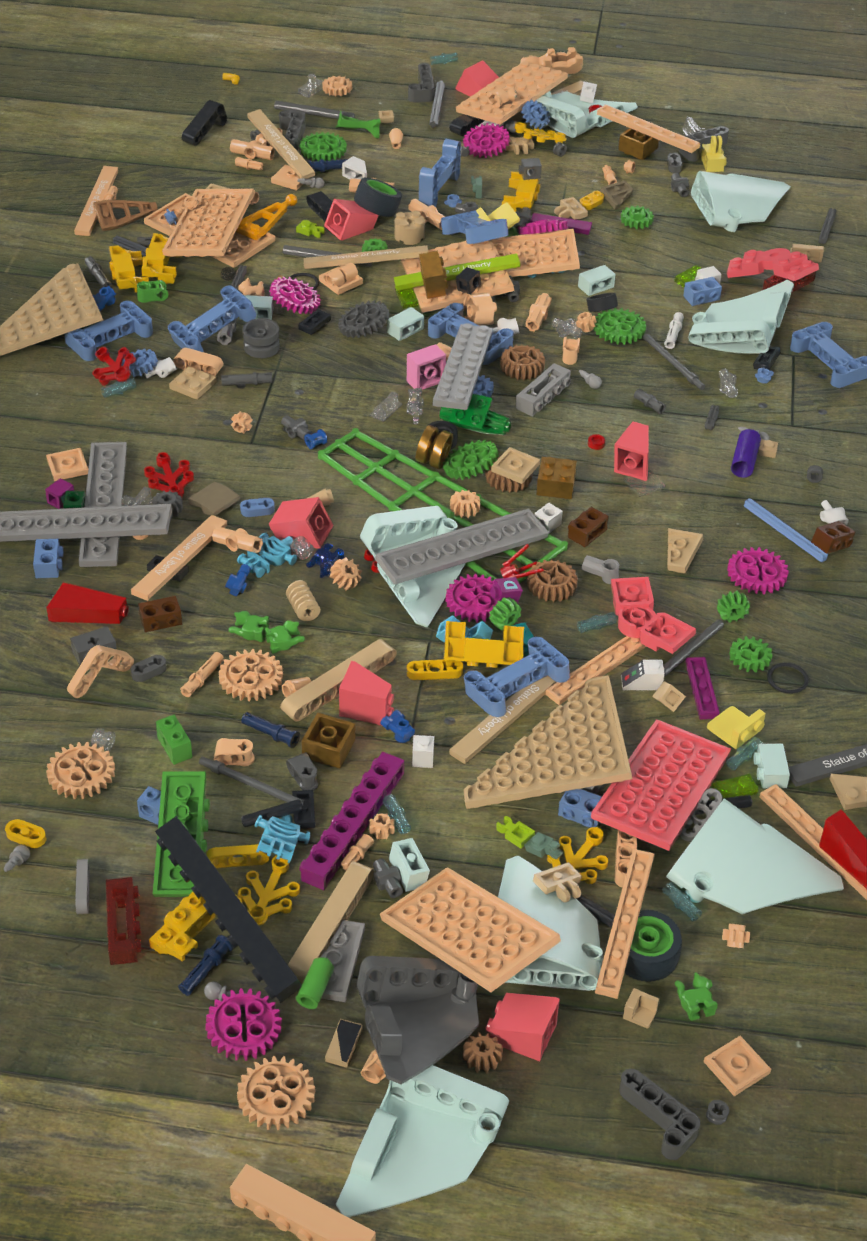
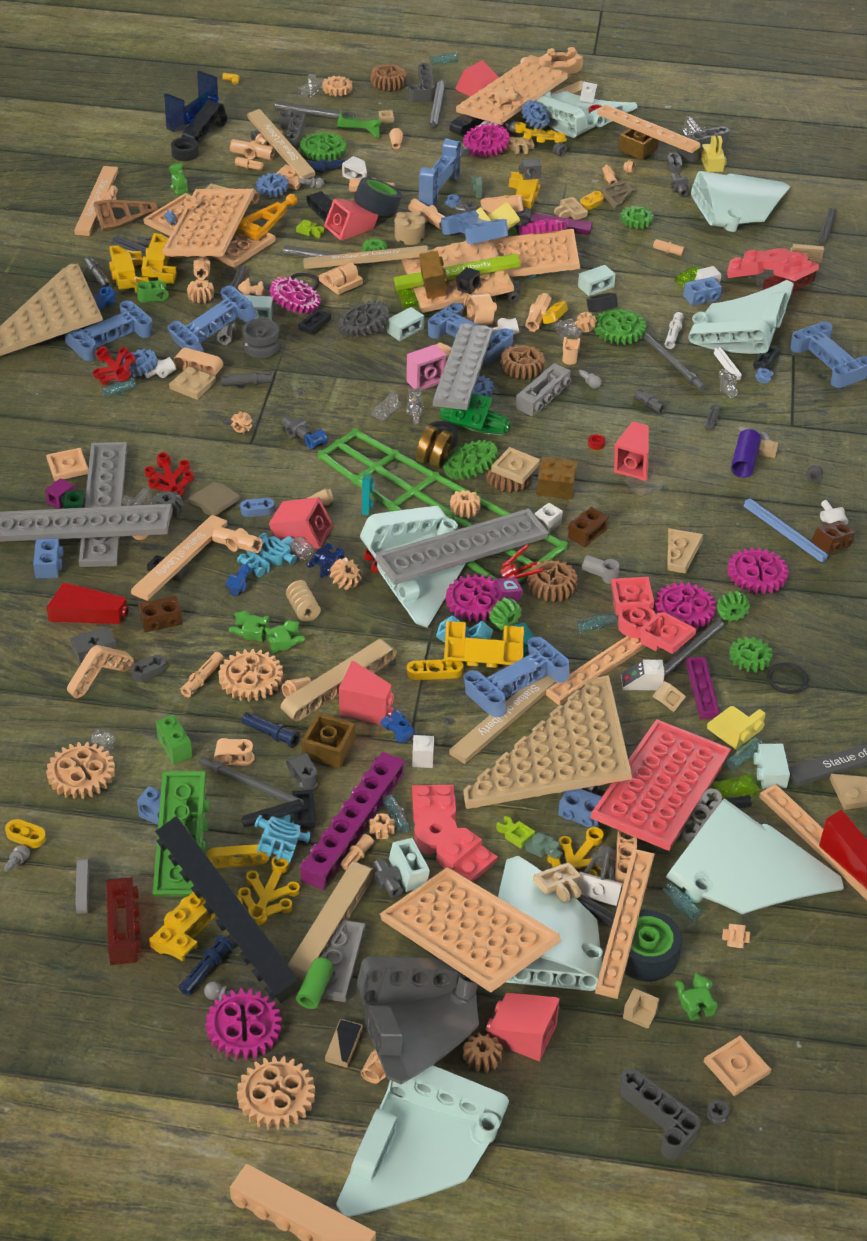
none -> clear blue windscreen [164,71,219,132]
none -> bright green animal [169,163,189,195]
none -> black tyre [171,137,199,161]
none -> light nougat gear [187,279,214,304]
none -> light nougat piece [194,256,210,280]
none -> medium blue gear [256,172,289,198]
none -> teal plate [362,473,375,515]
none -> medium nougat gear [370,64,407,91]
none -> coral plate [412,785,498,882]
none -> light nougat beam [480,195,524,215]
none -> yellow beam [542,301,568,324]
none -> white plate [577,872,623,906]
none -> dark grey plant [584,846,616,881]
none -> light nougat axle [653,239,684,256]
none -> dark pink gear [654,582,716,630]
none -> white axle [714,347,742,381]

